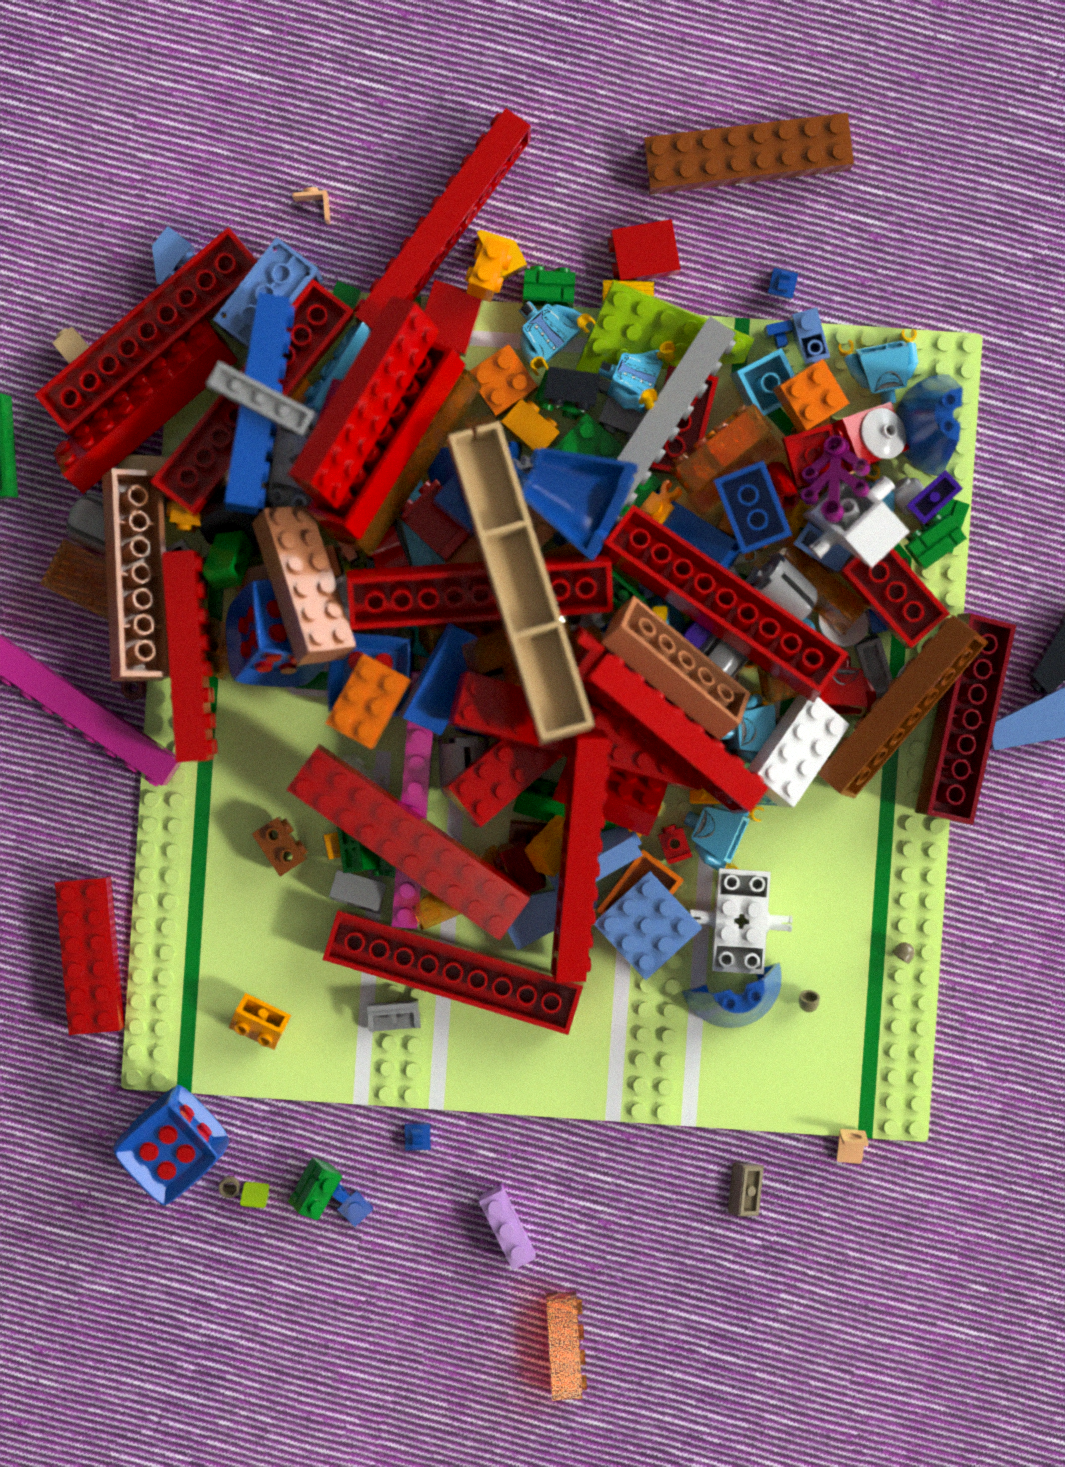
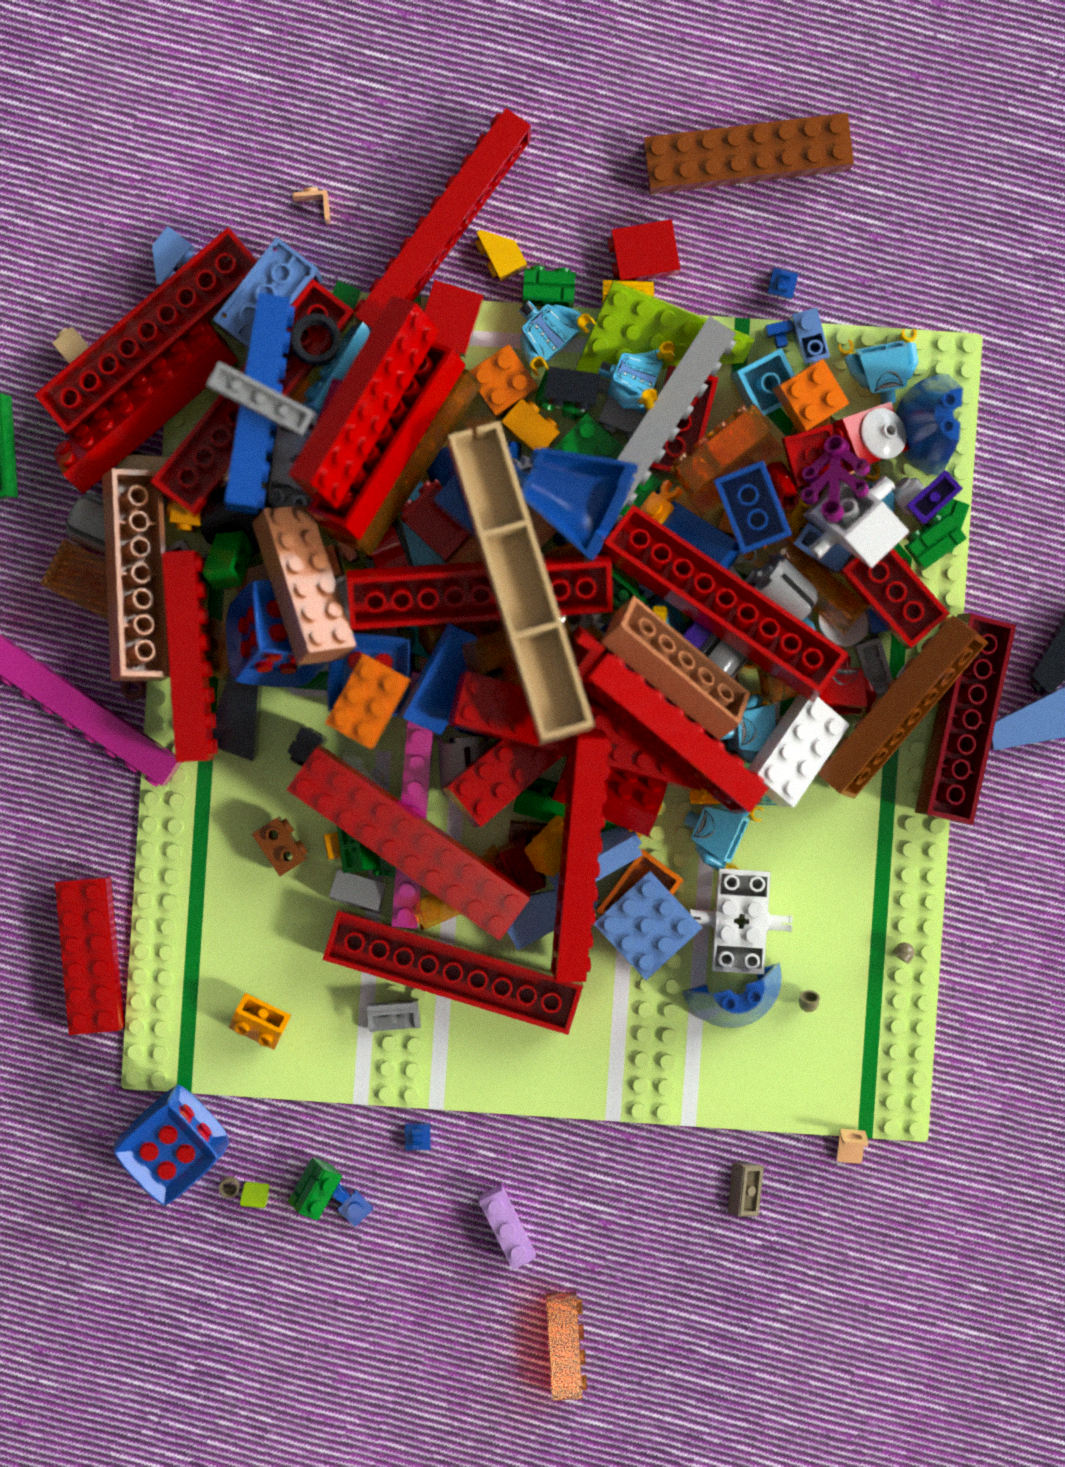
light orange brick [465,236,513,302] -> none
red brick [657,824,693,865] -> none
none -> black slope [212,672,262,761]
none -> black brick [287,727,328,767]
none -> black tyre [291,313,341,367]

